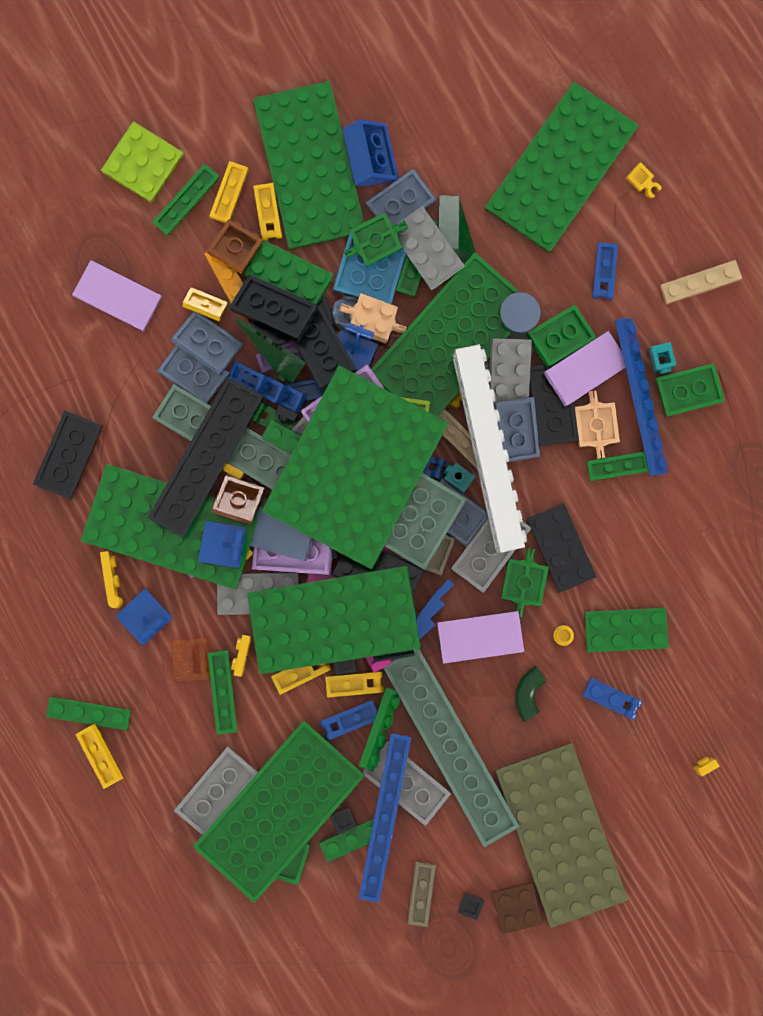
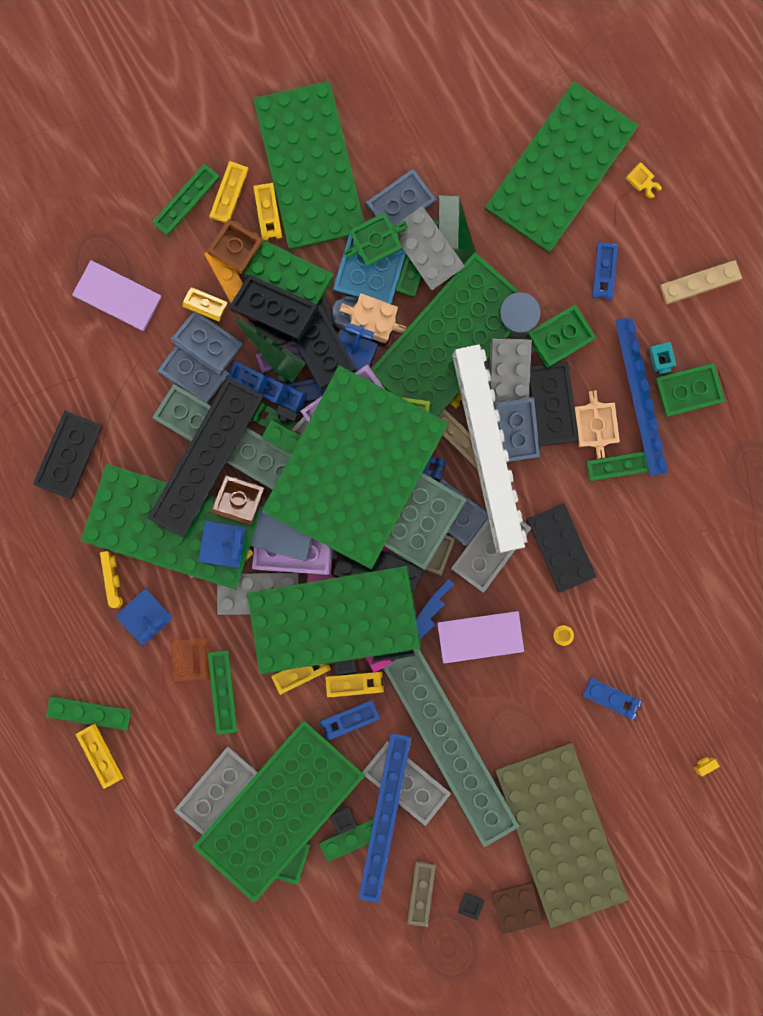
lime plate [101,121,184,203] -> none
yellow plate [223,463,246,479] -> none
yellow plate [231,635,252,677] -> none
blue slope [343,119,399,187] -> none
green plate [359,688,400,772] -> none
teal brick [443,463,476,494] -> none
green plate [501,548,549,617] -> none
dark green cylinder [515,665,546,722] -> none
lavender tile [544,331,625,406] -> none
green plate [584,608,669,653] -> none

